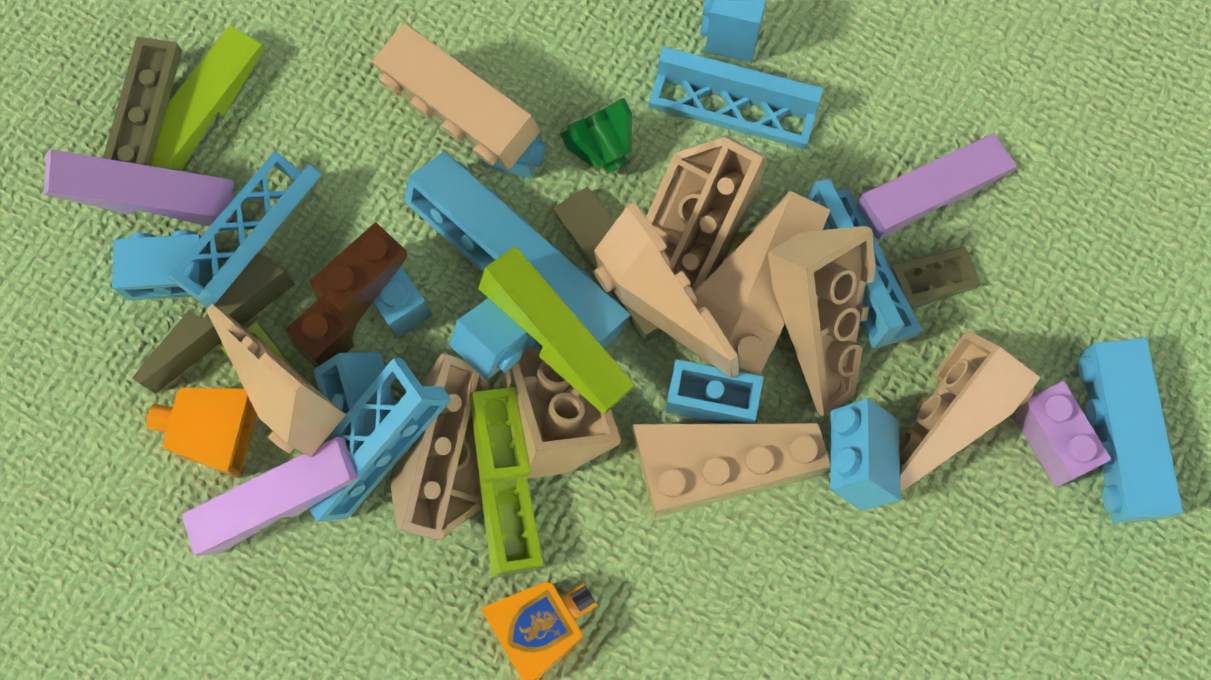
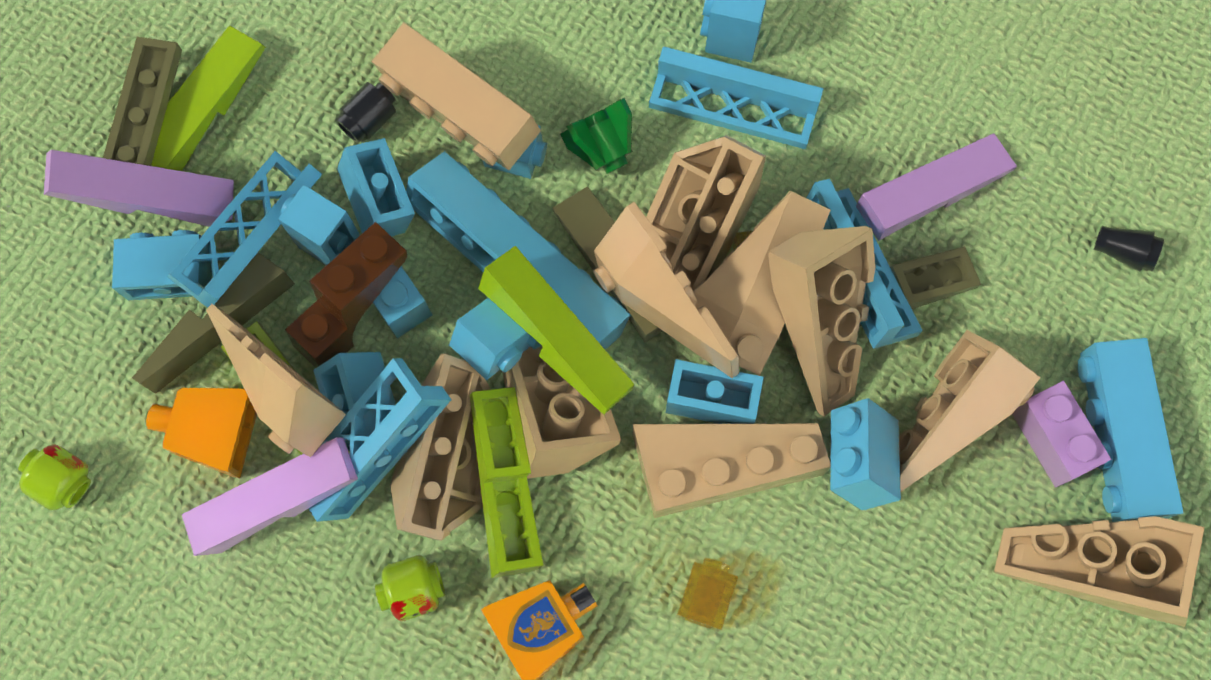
none -> lime head [18,444,91,510]
none -> medium azure brick [278,185,360,265]
none -> black brick [335,82,396,144]
none -> medium azure brick [337,138,415,237]
none -> lime head [375,555,445,621]
none -> clear yellow brick [676,558,738,632]
none -> tan wedge [994,516,1205,627]
none -> black cone [1093,226,1164,272]

